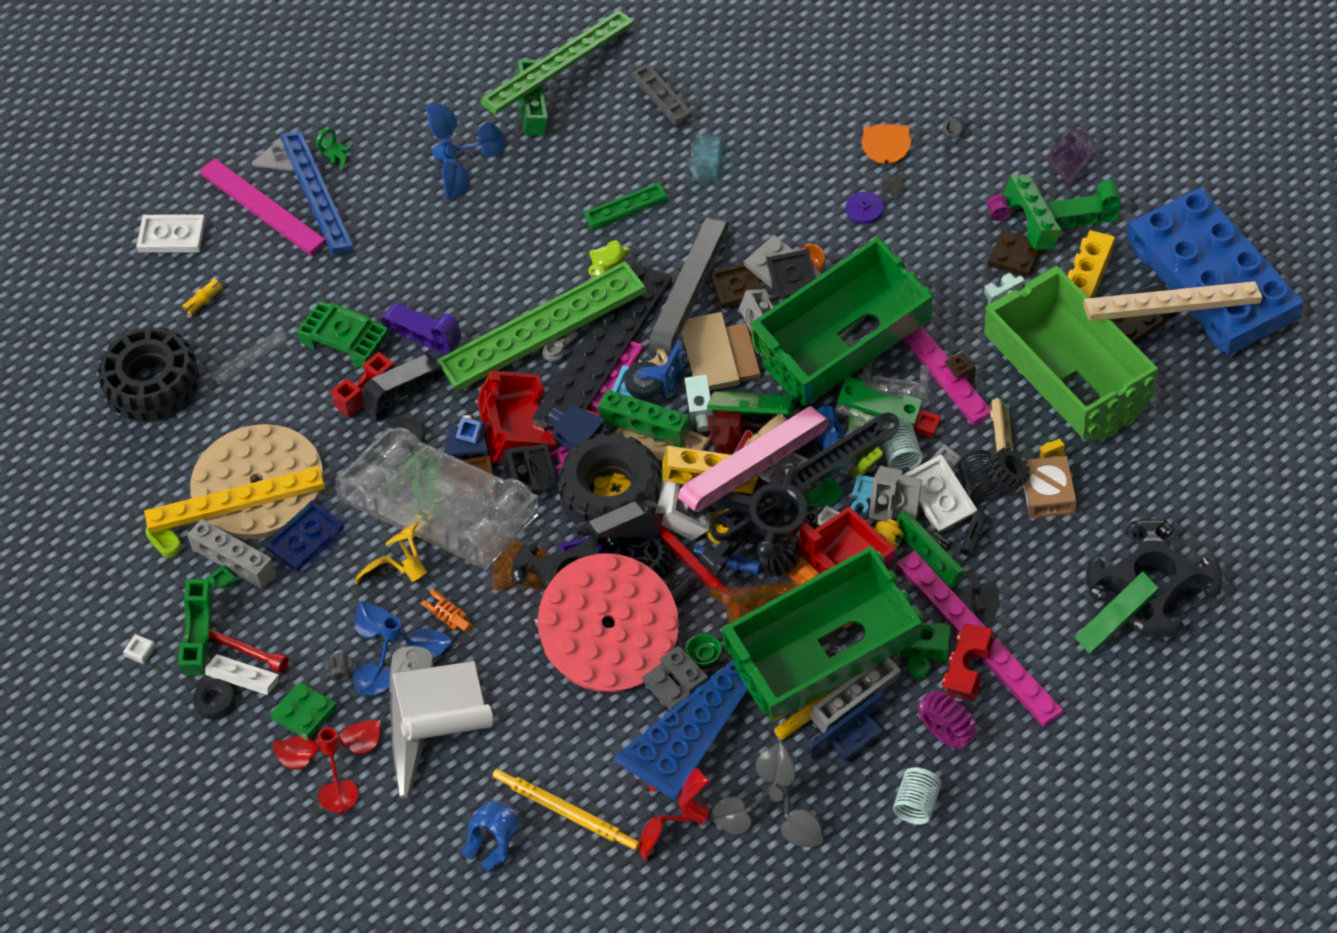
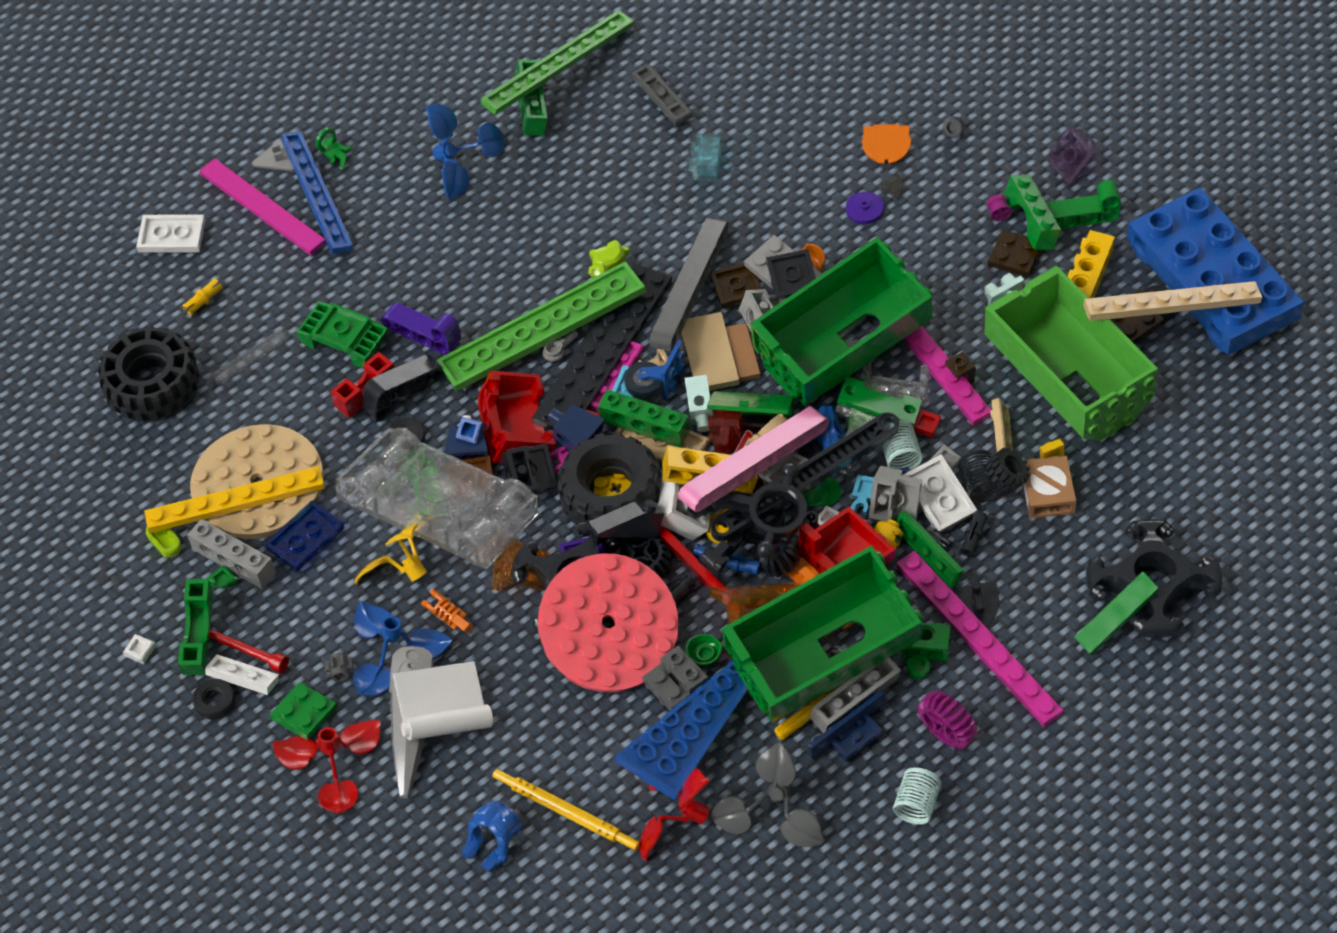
green tile [583,182,668,231] -> none
lime tile [851,447,883,480] -> none
red arch [942,623,996,703] -> none

